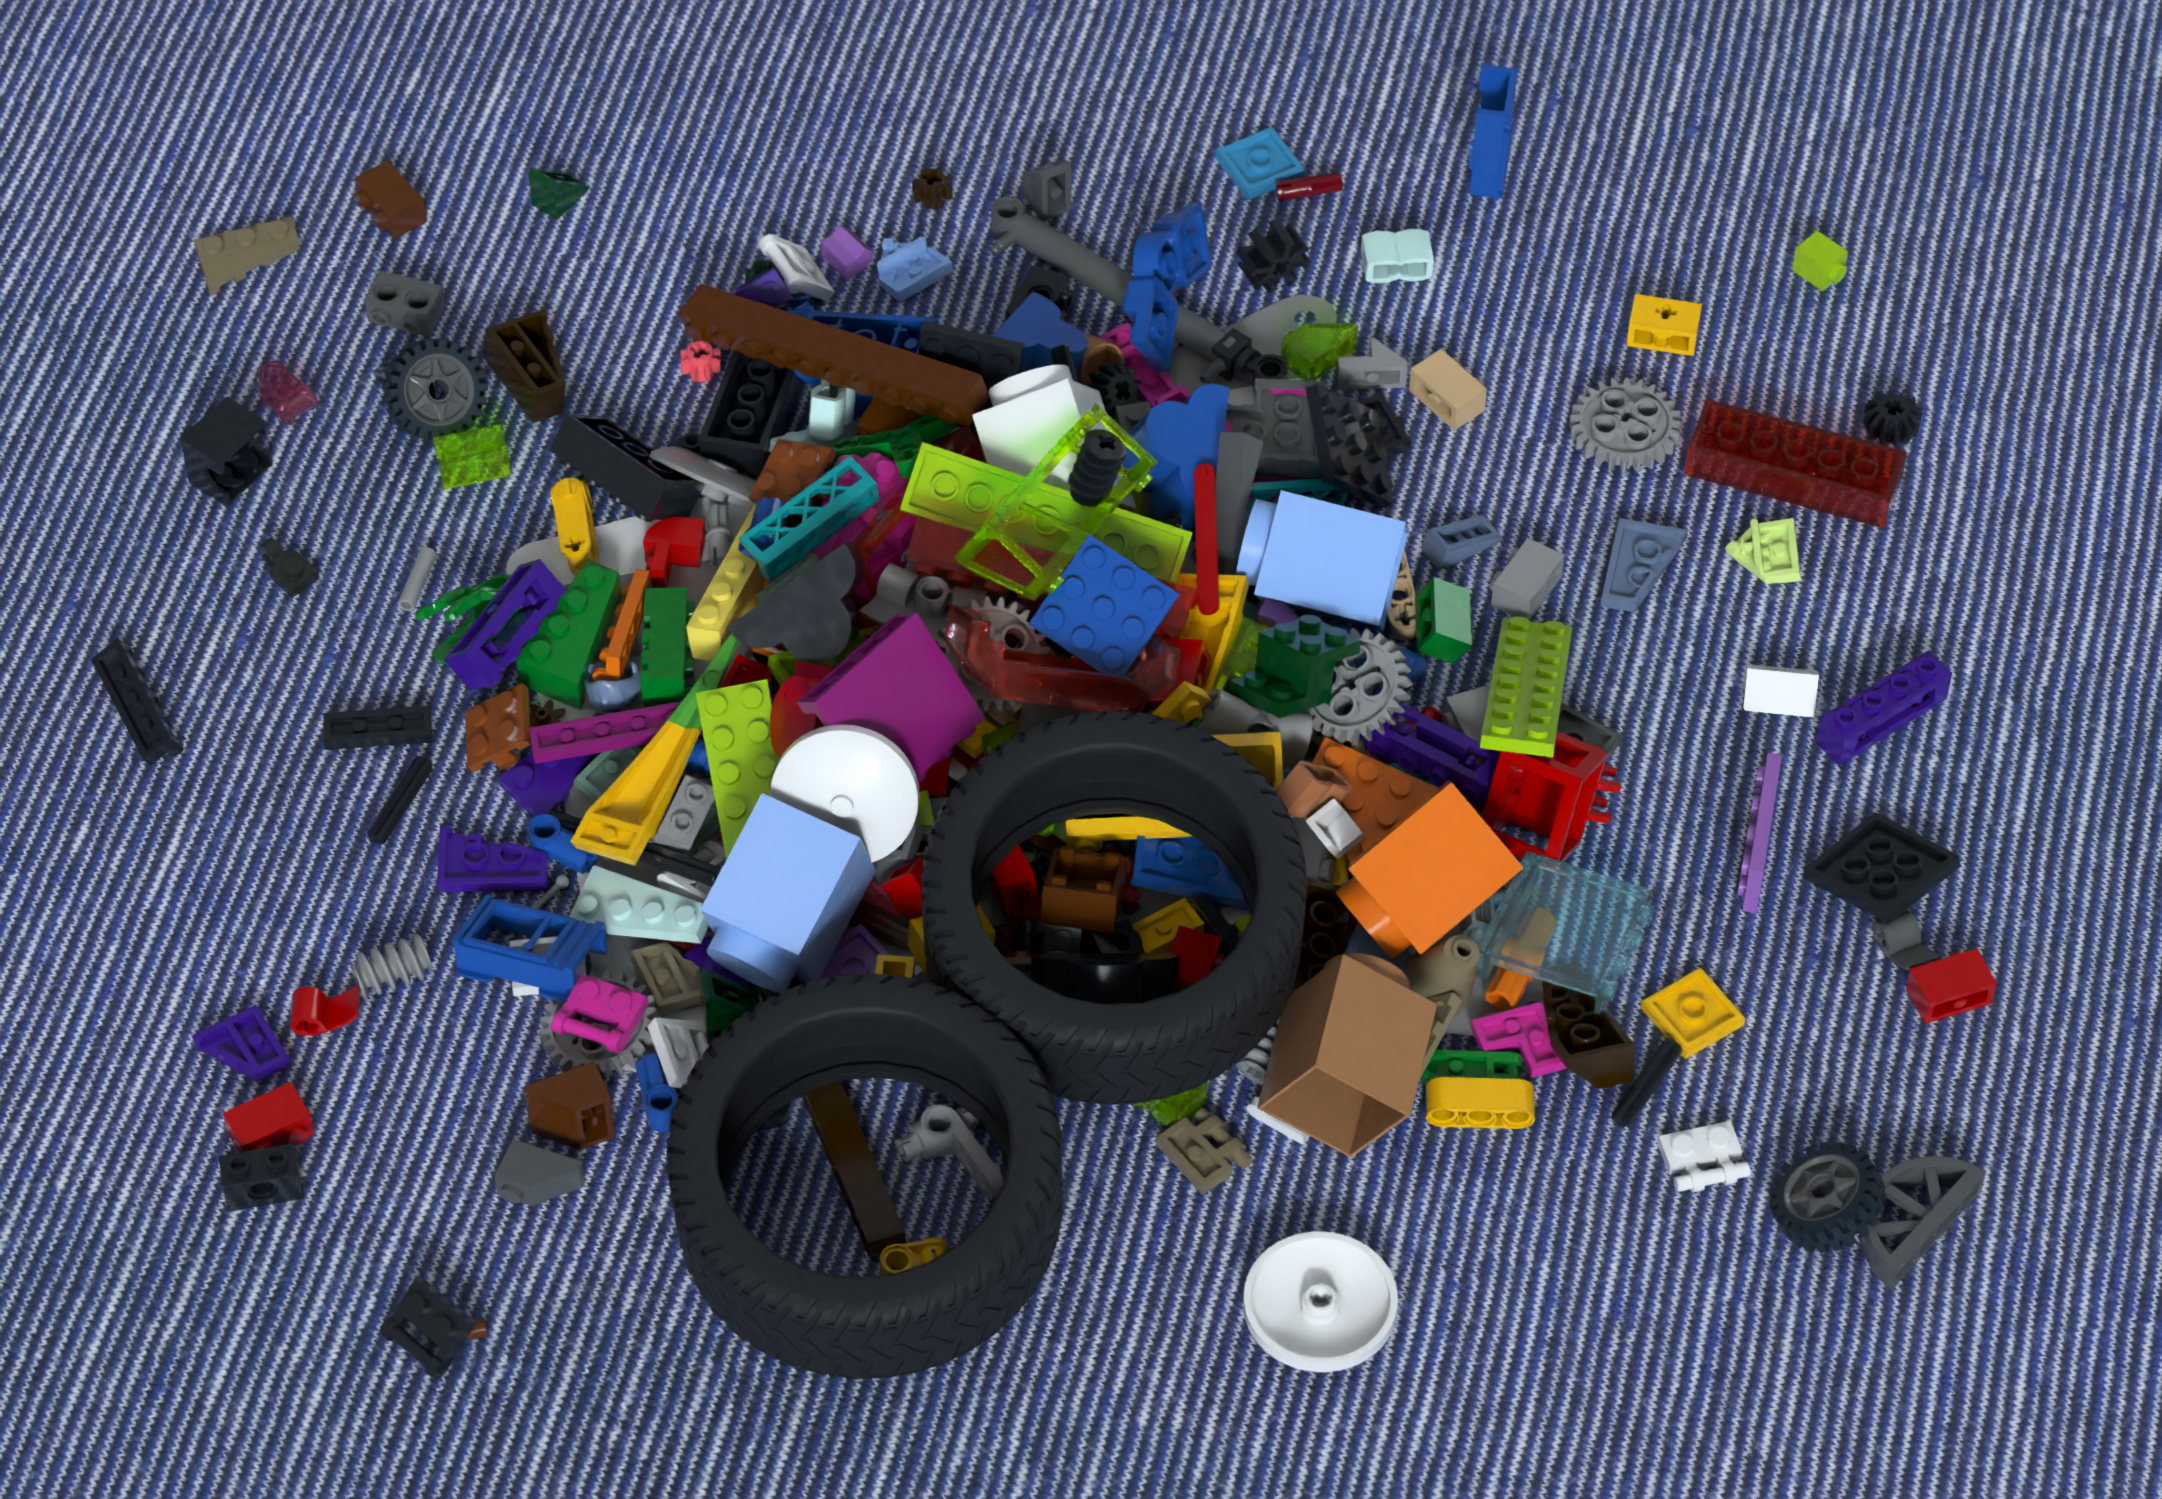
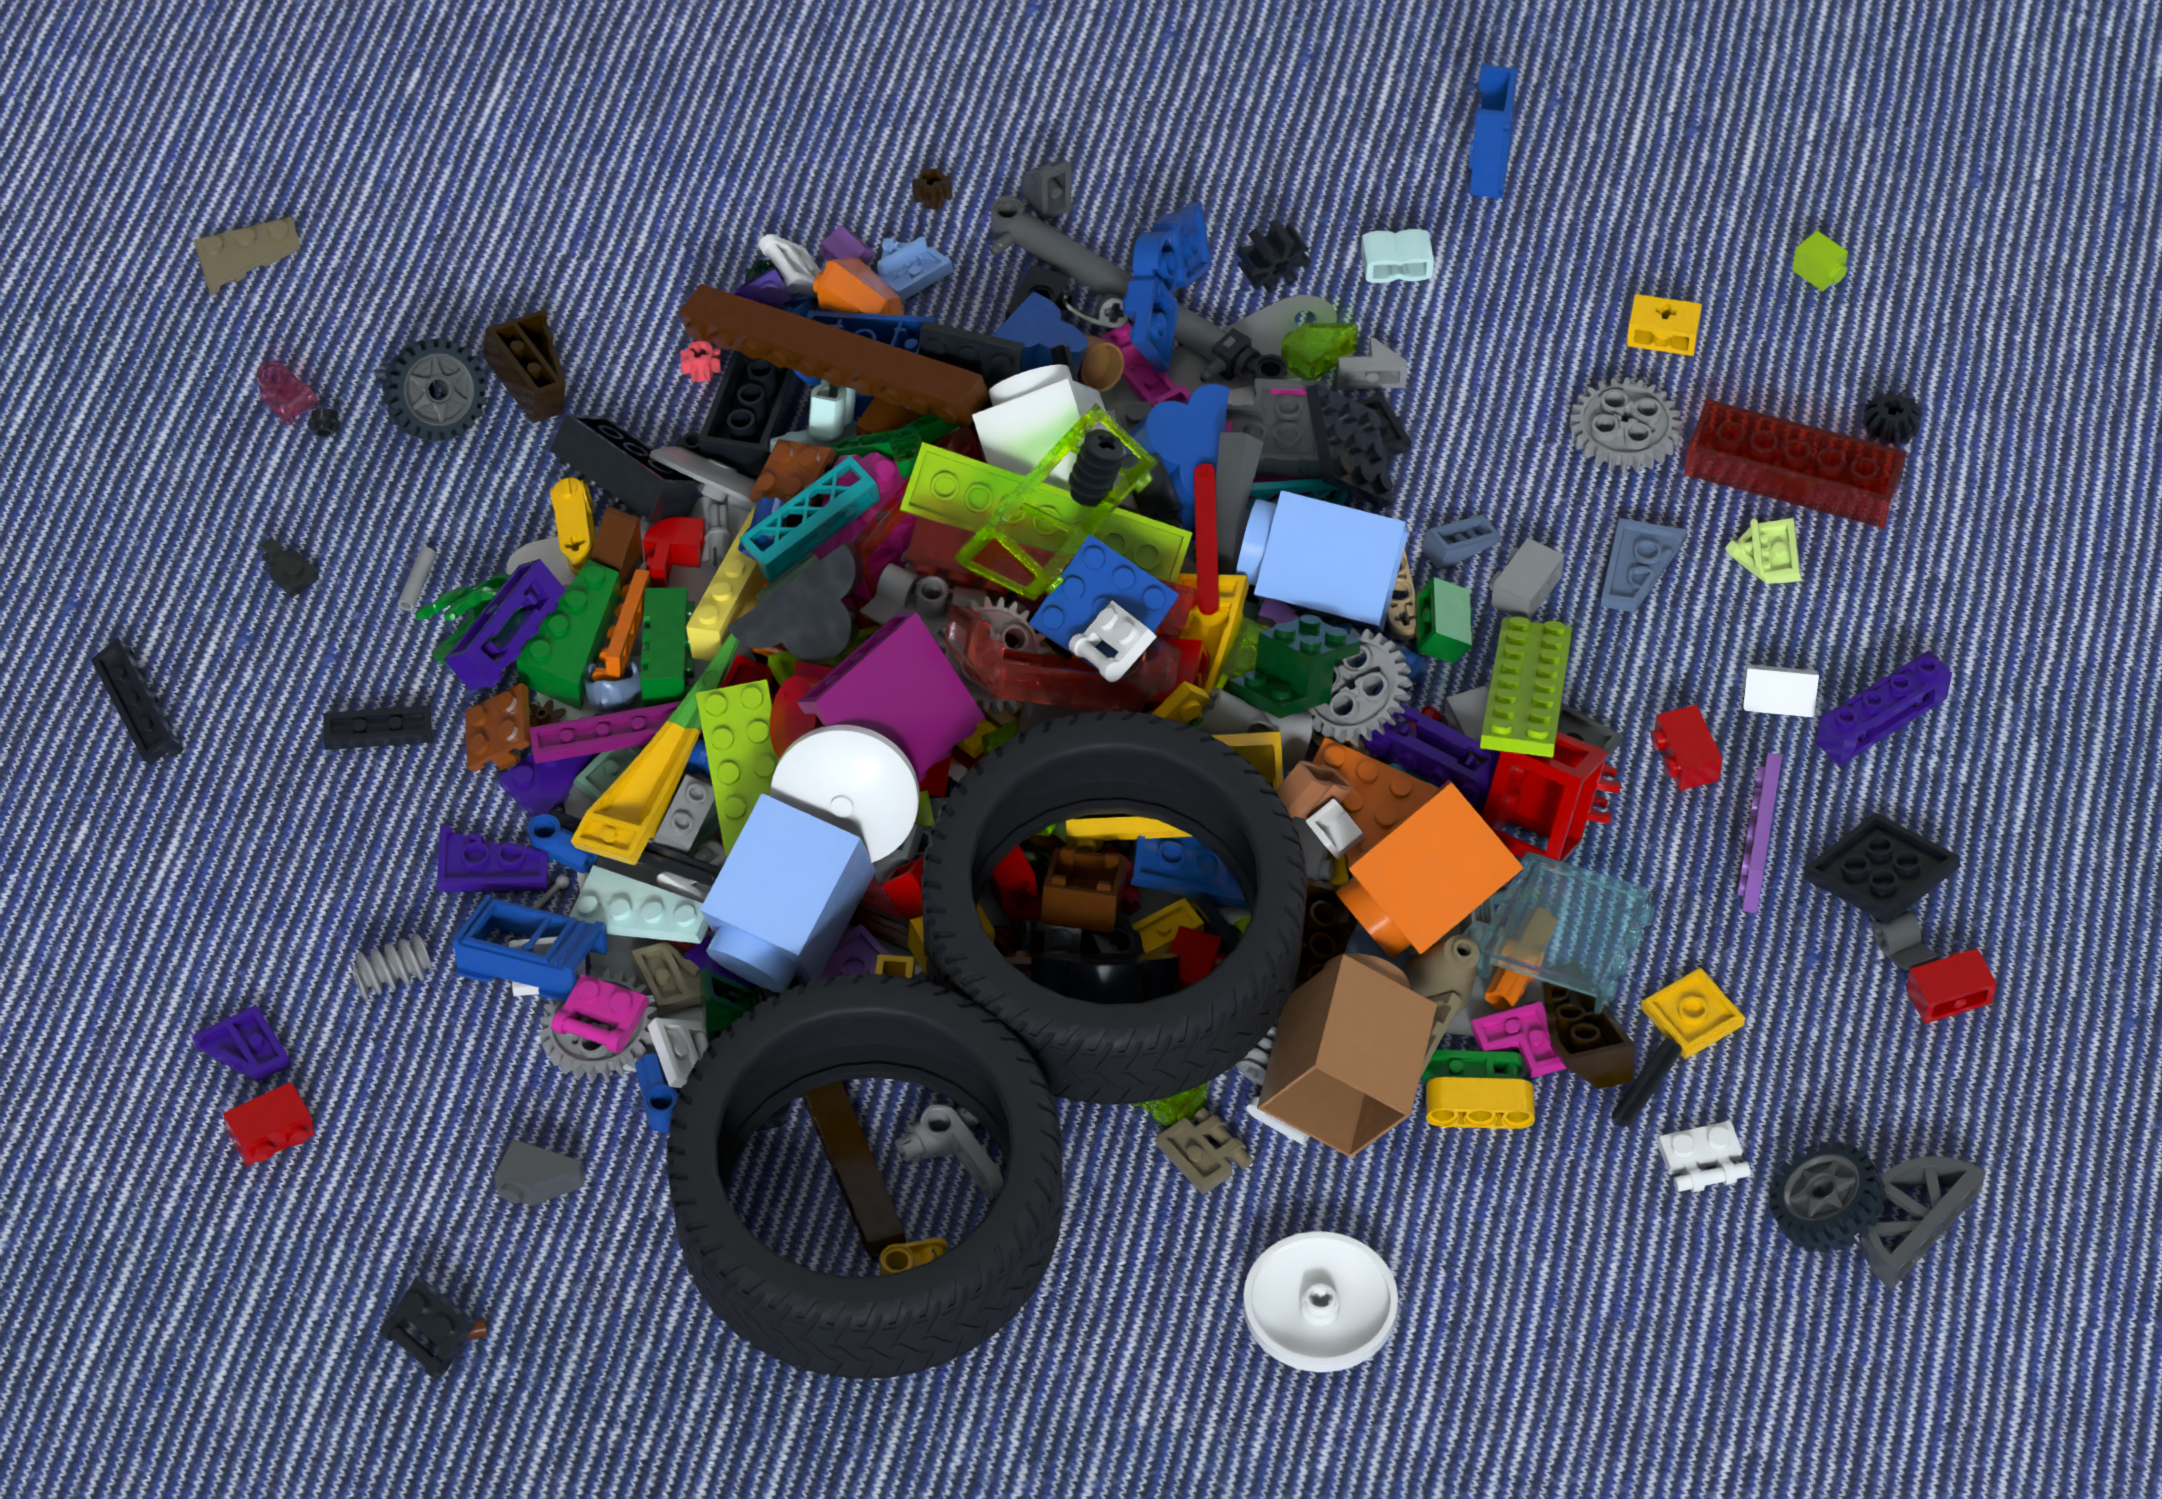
black piece [180,397,273,506] -> none
black brick [218,1143,304,1212] -> none
red panel [290,985,360,1036] -> none
reddish brown brick [354,160,427,240] -> none
dark grey brick [365,270,446,337] -> none
black axle [367,756,433,845] -> none
clear neon green brick [433,424,511,490] -> none
reddish brown slope [523,1062,616,1150] -> none
dark green slope [528,168,590,220] -> none
black gear [1085,362,1143,420] -> none
dark azure tile [1215,127,1305,200] -> none
dark red axle [1276,172,1343,202] -> none
tan brick [1409,349,1487,431] -> none
none -> black plate [307,408,341,437]
none -> reddish brown slope [590,506,644,591]
none -> orange brick [813,257,904,316]
none -> dark grey panel [1062,294,1129,328]
none -> white plate [1069,601,1157,682]
none -> clear smoke piece [1121,451,1181,514]
none -> red brick [1651,704,1723,791]

